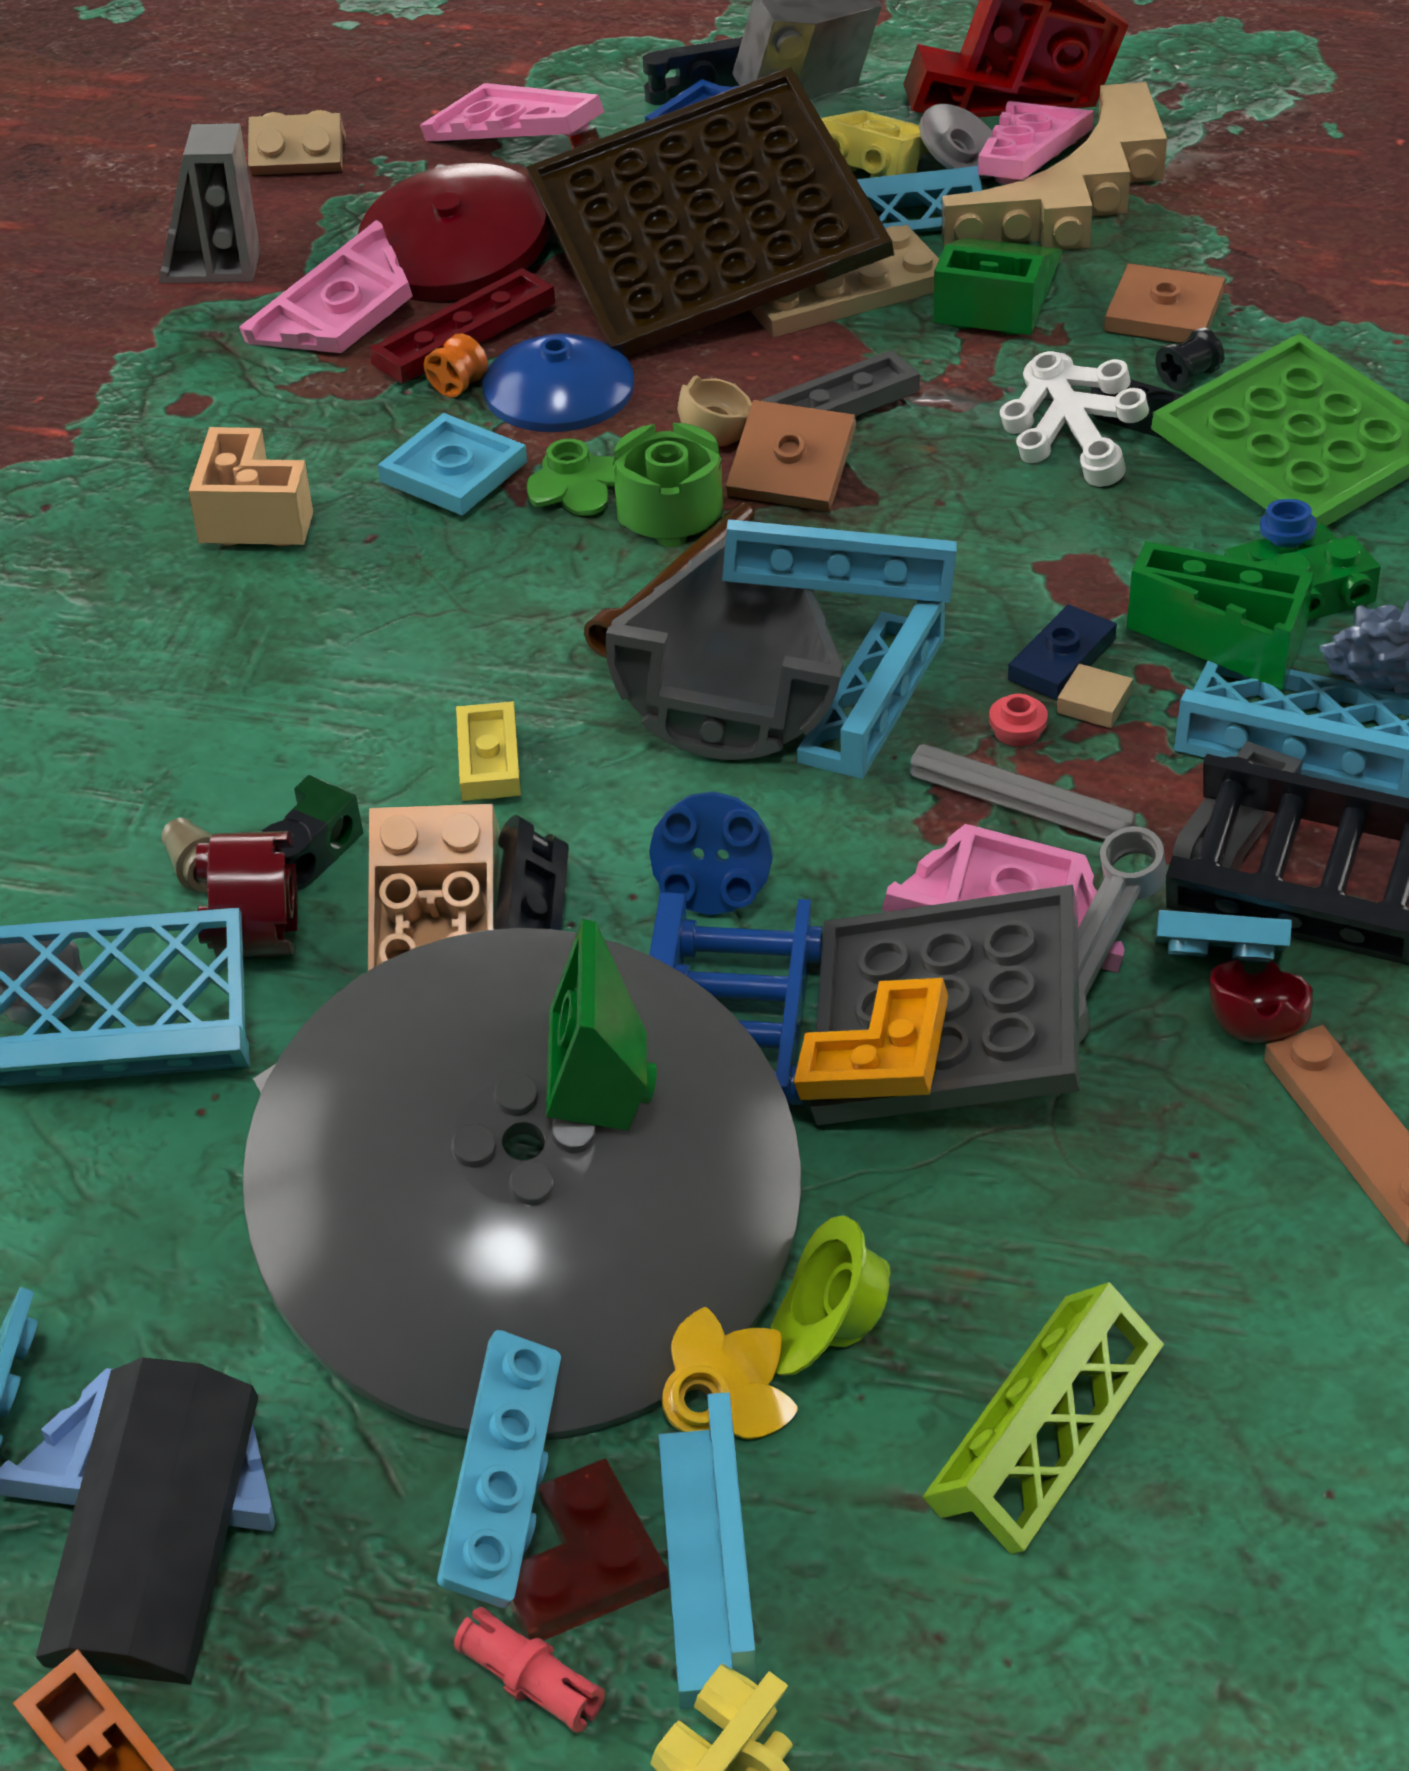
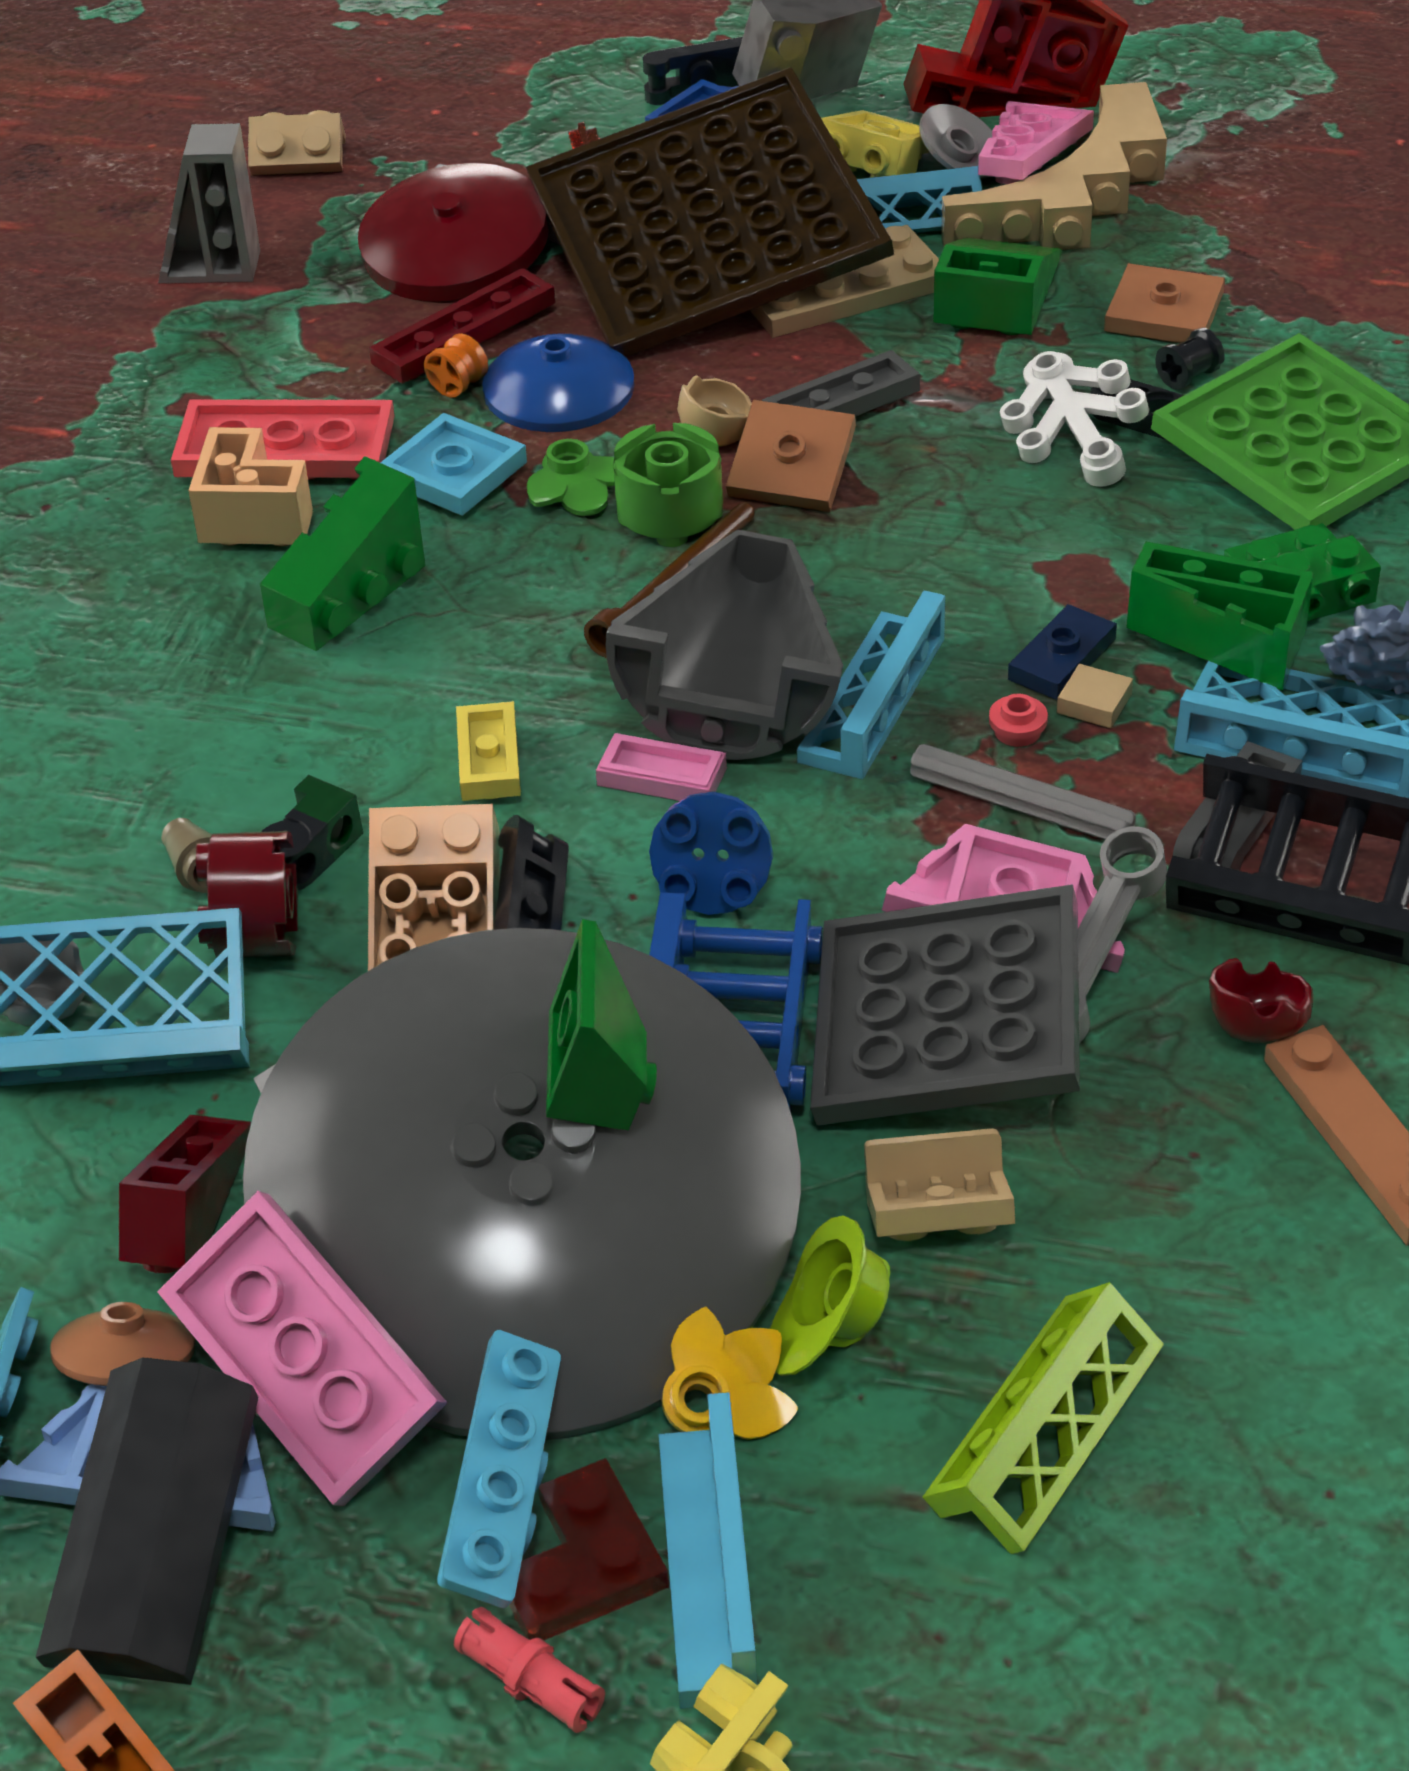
bright pink wing [239,220,413,353] -> none
bright pink wing [420,83,604,142] -> none
medium azure fence [722,519,957,603] -> none
light orange plate [794,978,949,1100] -> none
medium azure plate [1155,910,1292,962] -> none
blue plate [1260,499,1317,548] -> none
none -> nougat dish [50,1302,195,1386]
none -> dark red slope [119,1114,251,1273]
none -> bright pink plate [157,1191,448,1506]
none -> coral plate [171,399,395,480]
none -> green wedge [260,456,426,651]
none -> bright pink tile [596,733,727,801]
none -> tan bracket [864,1128,1015,1241]

